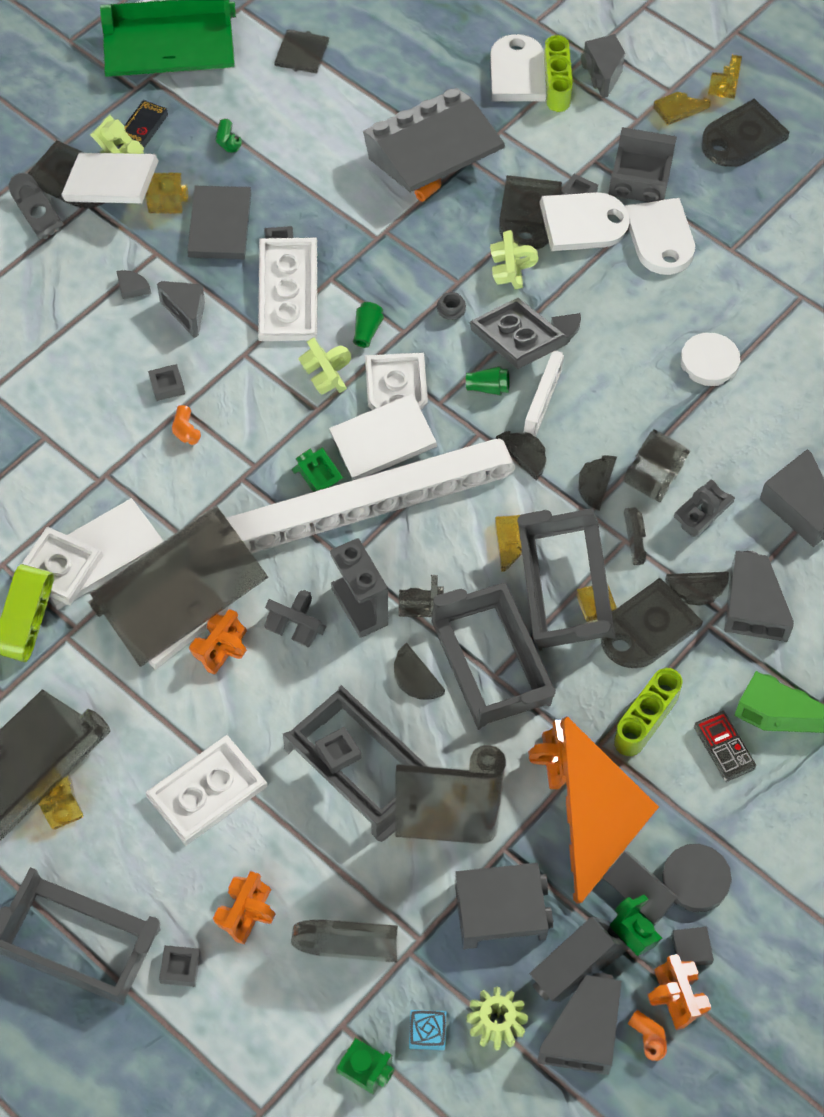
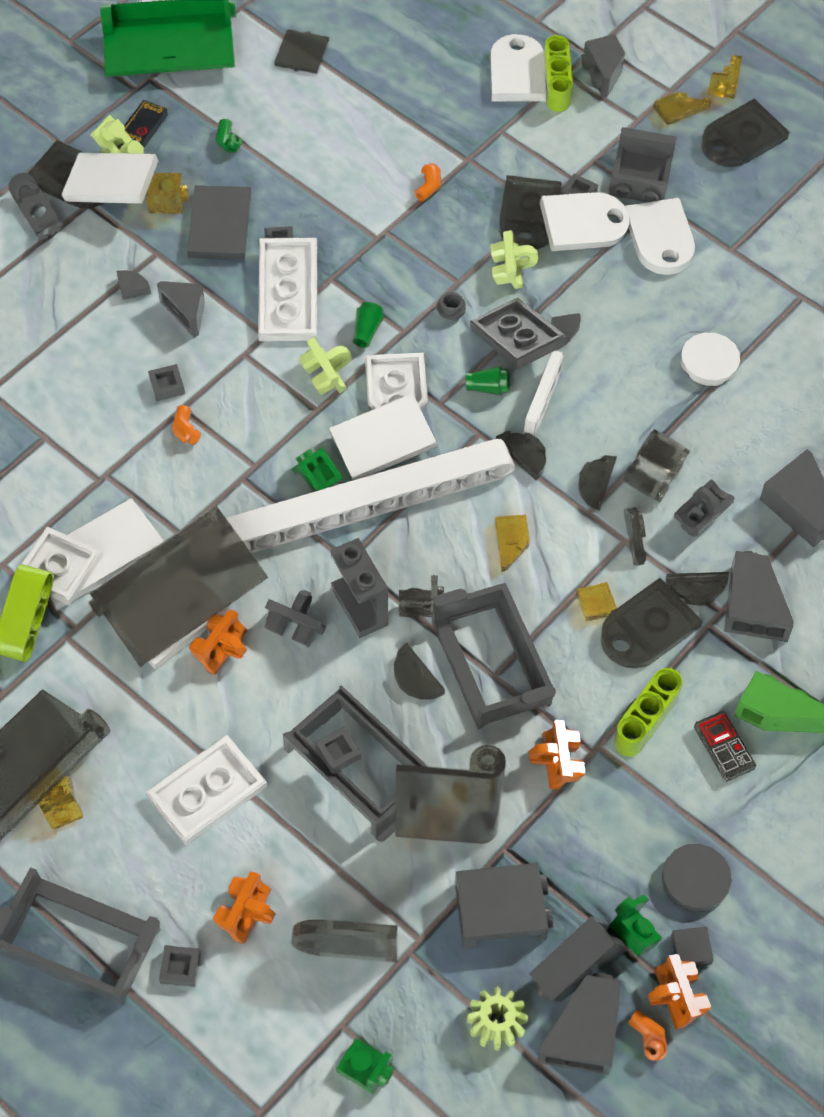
dark grey slope [363,88,505,192] -> none
tile [409,1010,446,1050] -> none
dark grey piece [517,508,616,651] -> none
orange tile [560,716,659,904] -> none
dark grey tile [603,851,679,924] -> none

